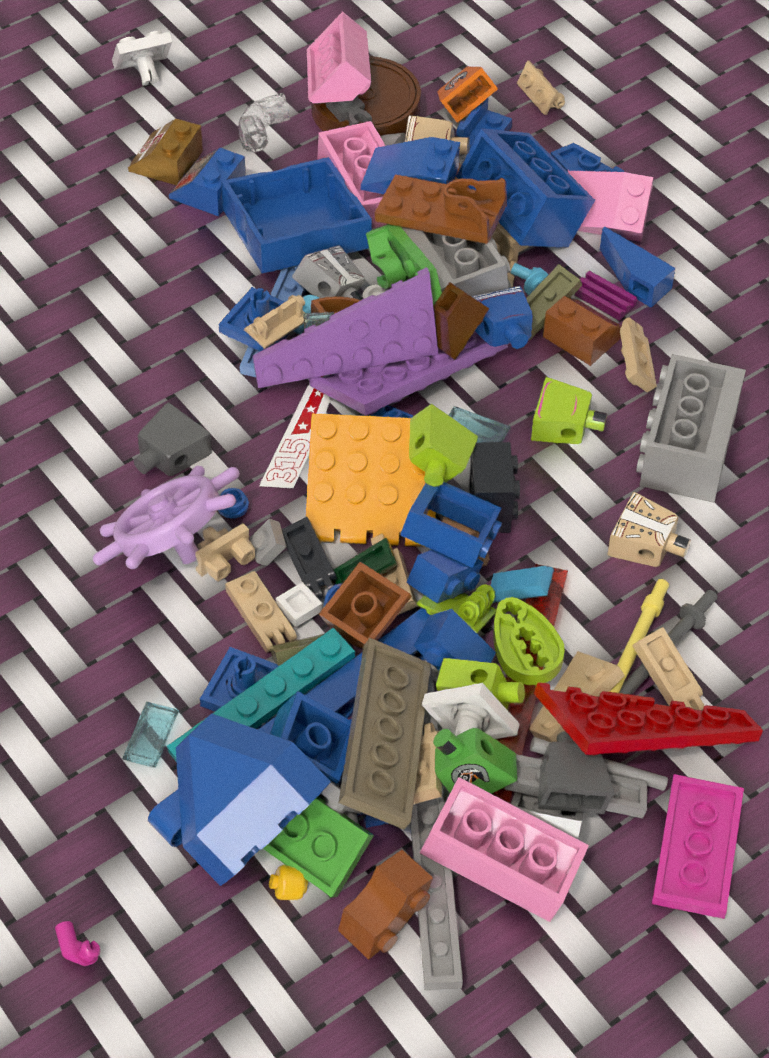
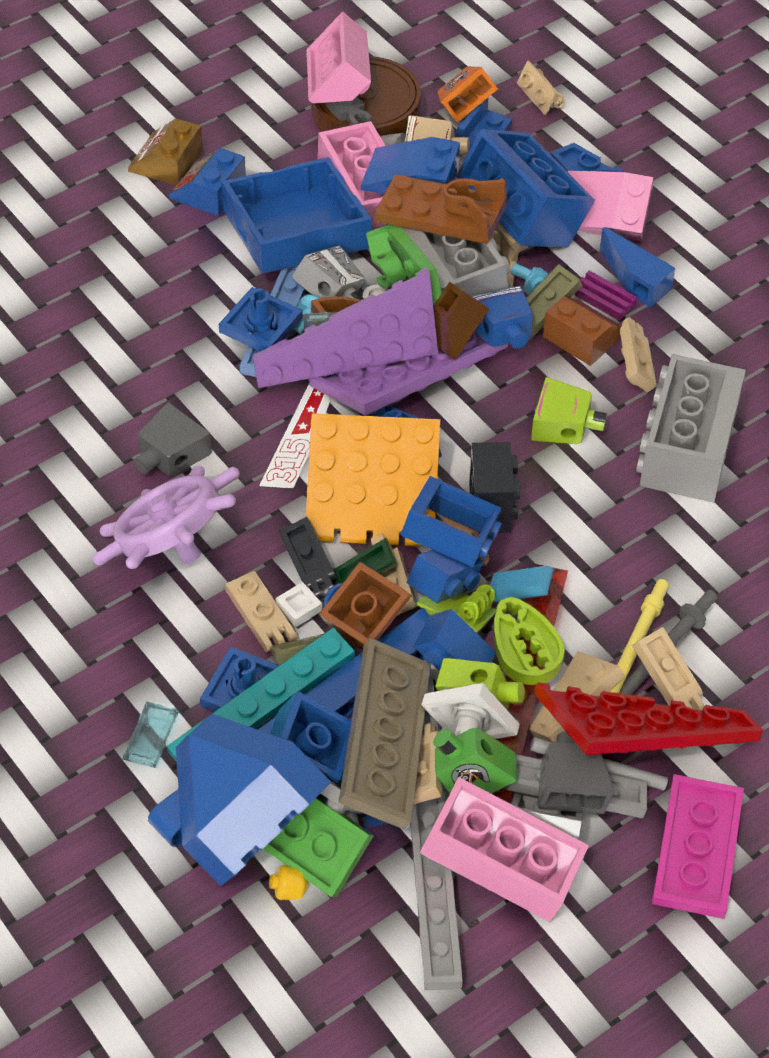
dark pink arm [55,921,101,966] -> none
white plate [112,31,172,85] -> none
tan hips [195,523,255,582] -> none
blue plate [218,488,249,518] -> none
clear cylinder [238,93,290,152] -> none
tan hinge [244,295,310,349] -> none
light grey plate [250,519,287,566] -> none
dark orange brick [338,850,433,960] -> none
lime torso [409,404,478,487] -> none
clear light blue tile [449,406,511,443] -> none
tan torso [608,492,691,567] -> none

